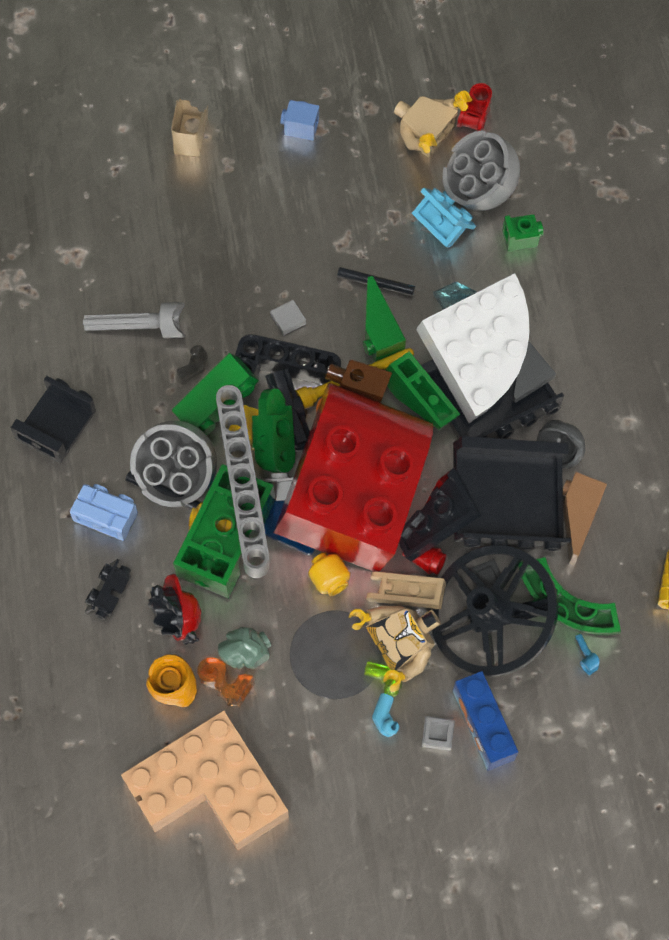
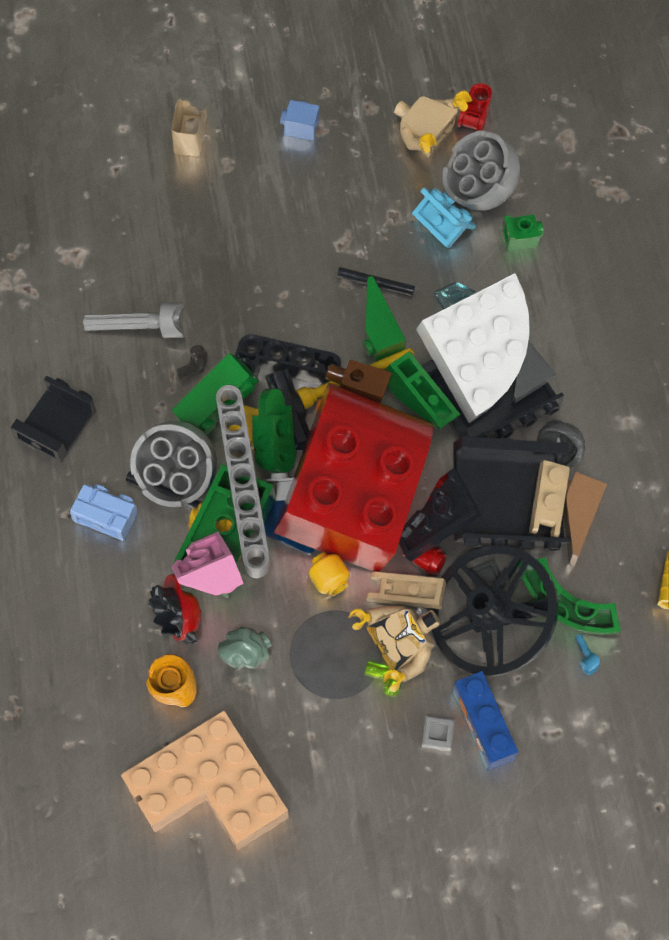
black hinge [84,559,131,620] -> none
clear orange leg [197,658,255,708] -> none
light grey tile [270,300,306,336] -> none
medium azure arm [372,693,399,737] -> none
none -> bright pink slope [171,532,244,596]
none -> tan hinge [529,460,570,538]

